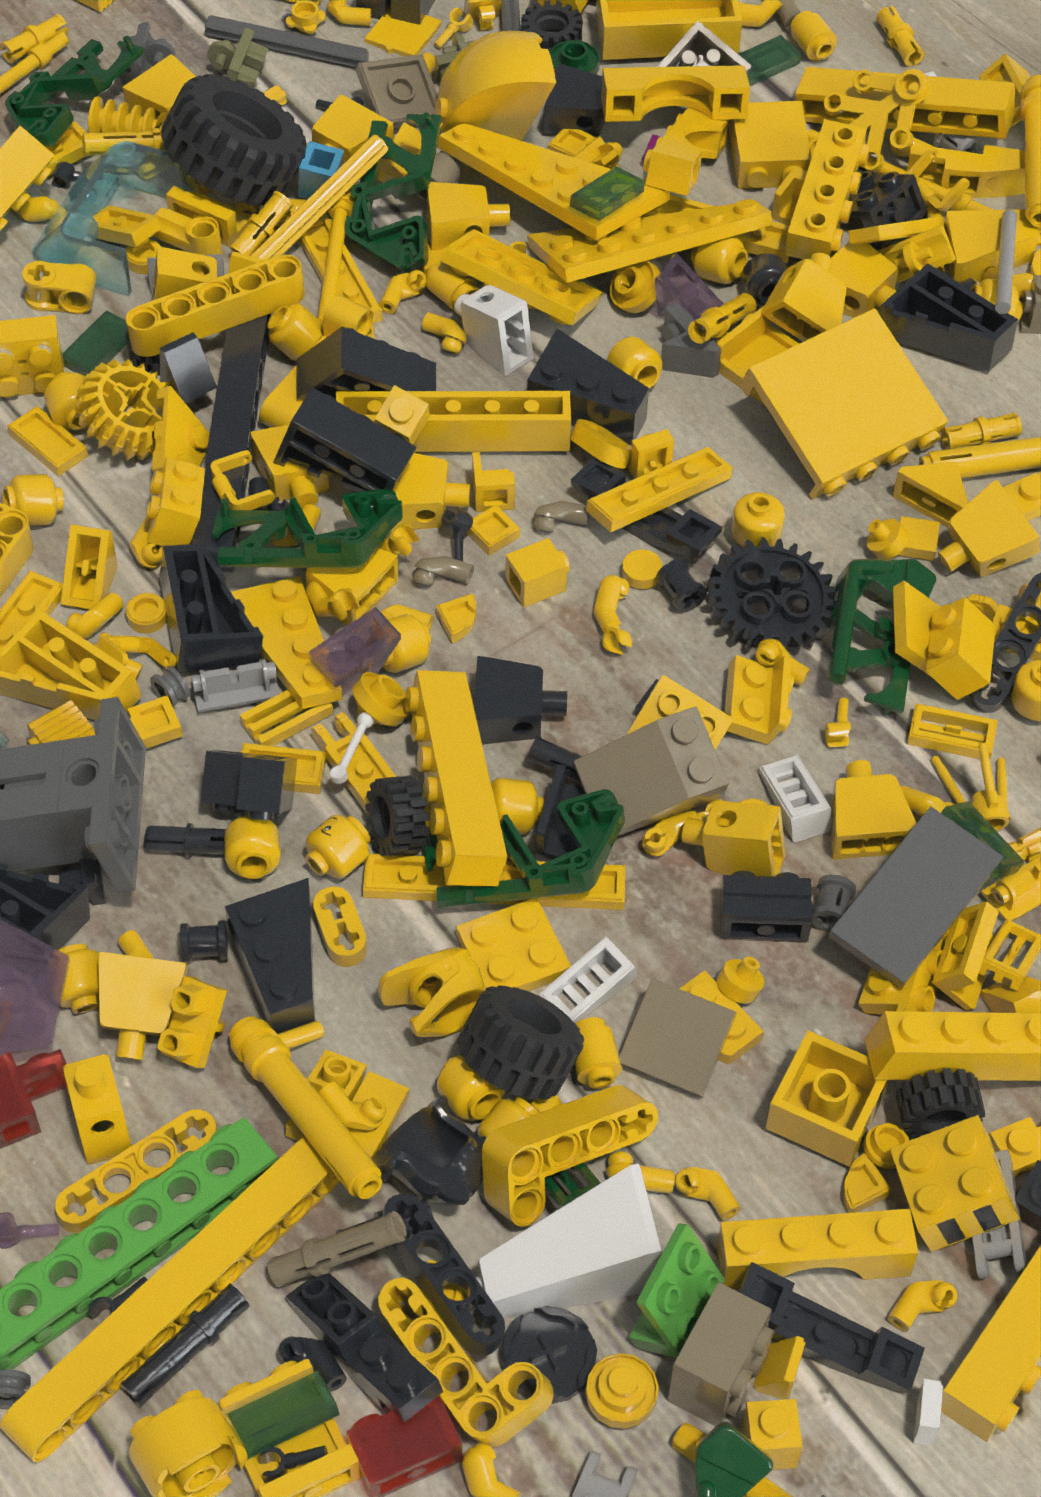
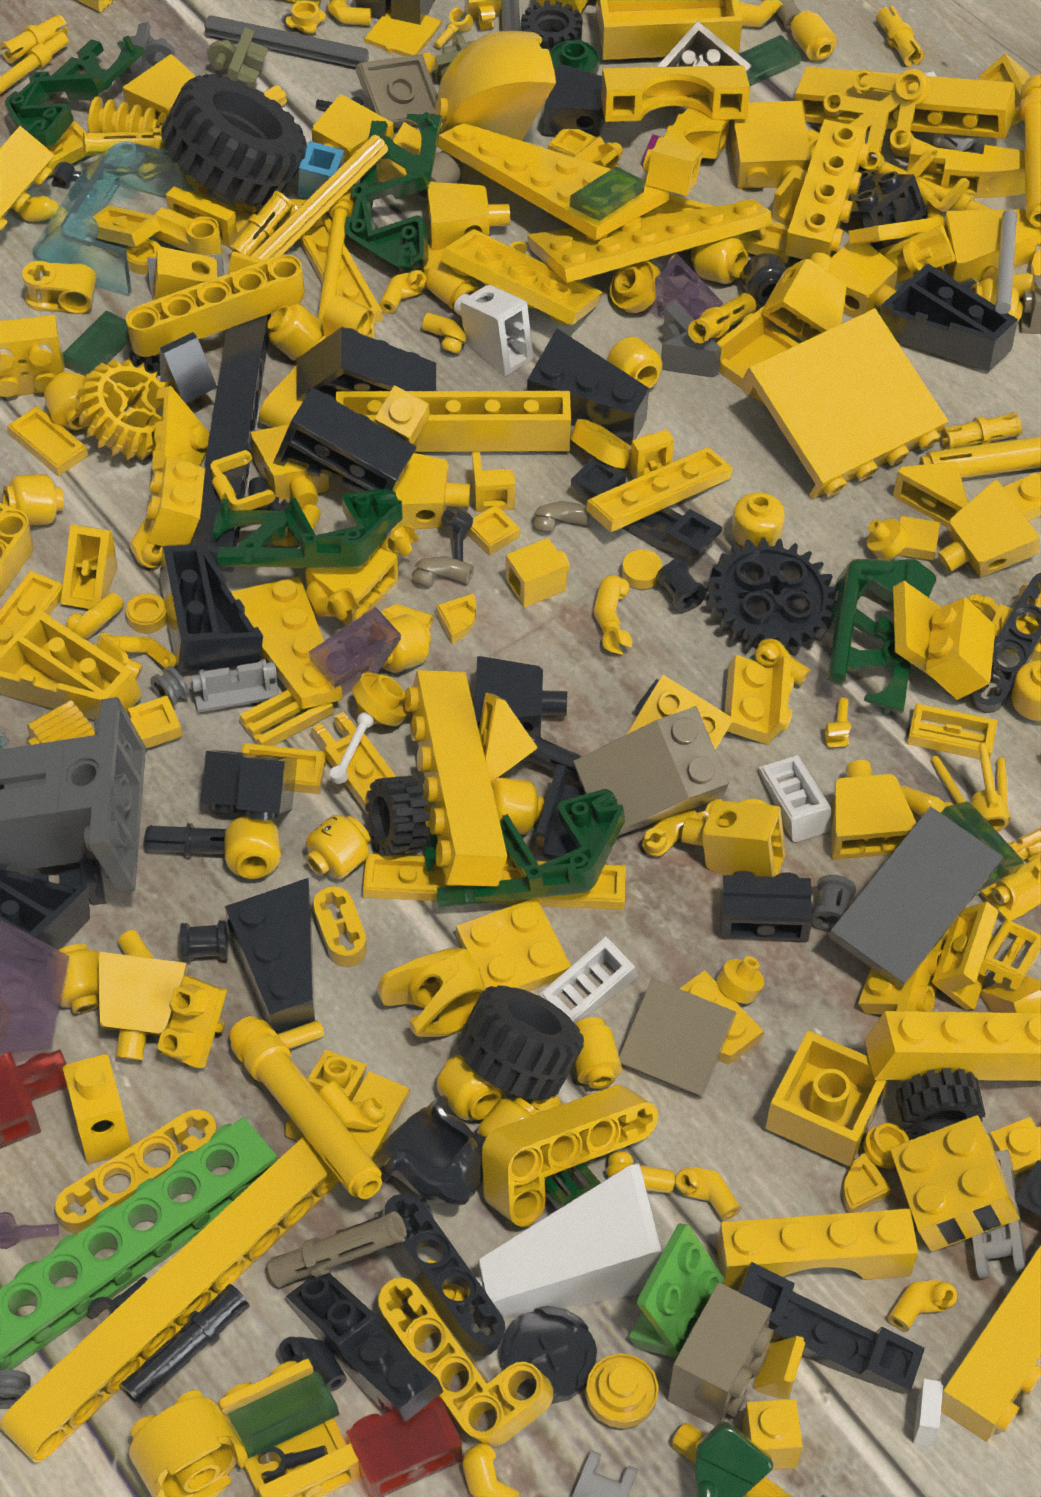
none -> yellow slope [479,693,537,782]

